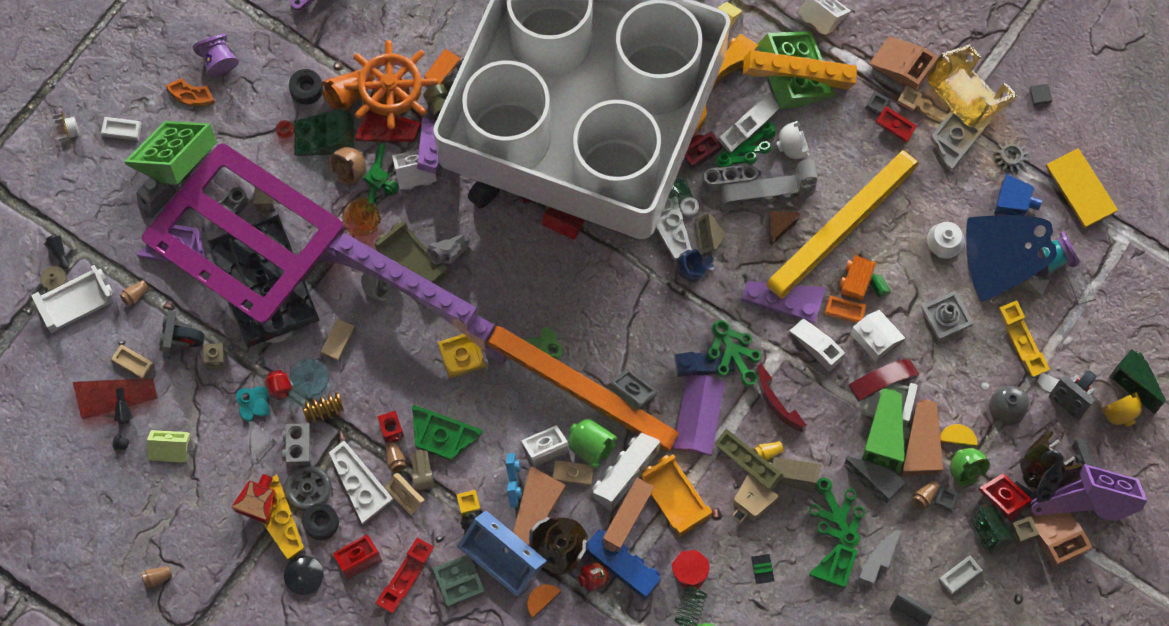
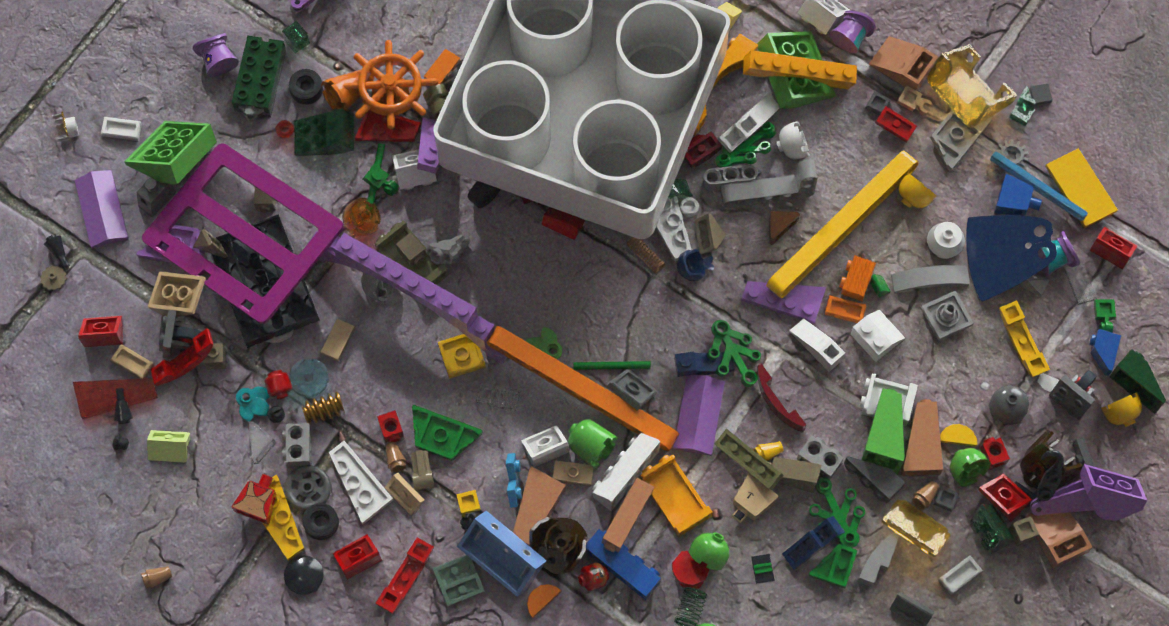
white panel [31,265,114,333] -> none
medium nougat cone [120,280,149,307] -> none
orange tile [165,78,215,107] -> none
dark grey piece [218,187,248,215] -> none
medium nougat cylinder [329,147,366,186] -> none
dark red slope [848,359,920,402] -> none
none -> medium lavender slope [75,170,129,249]
none -> red slope [78,316,123,347]
none -> tan slope [148,272,206,317]
none -> red slope [150,328,214,386]
none -> dark tan slope [193,229,227,258]
none -> dark green piece [232,35,286,120]
none -> black piece [267,406,285,423]
none -> clear green brick [282,21,310,54]
none -> dark tan brick [396,233,426,267]
none -> green bar [573,361,651,370]
none -> medium nougat piece [627,237,665,273]
none -> bright green cylinder [689,532,729,571]
none -> dark blue slope [782,516,845,570]
none -> light grey brick [797,436,844,480]
none -> medium lavender hat [830,10,876,53]
none -> clear yellow piece [881,499,951,558]
none -> light grey slope [891,265,970,293]
none -> yellow cylinder [899,173,937,208]
none -> red brick [980,437,1010,470]
none -> dark azure axle [990,151,1088,221]
none -> clear green slope [1009,86,1035,126]
none -> blue slope [1089,329,1121,376]
none -> red slope [1090,226,1137,270]
none -> green plate [1094,299,1116,333]

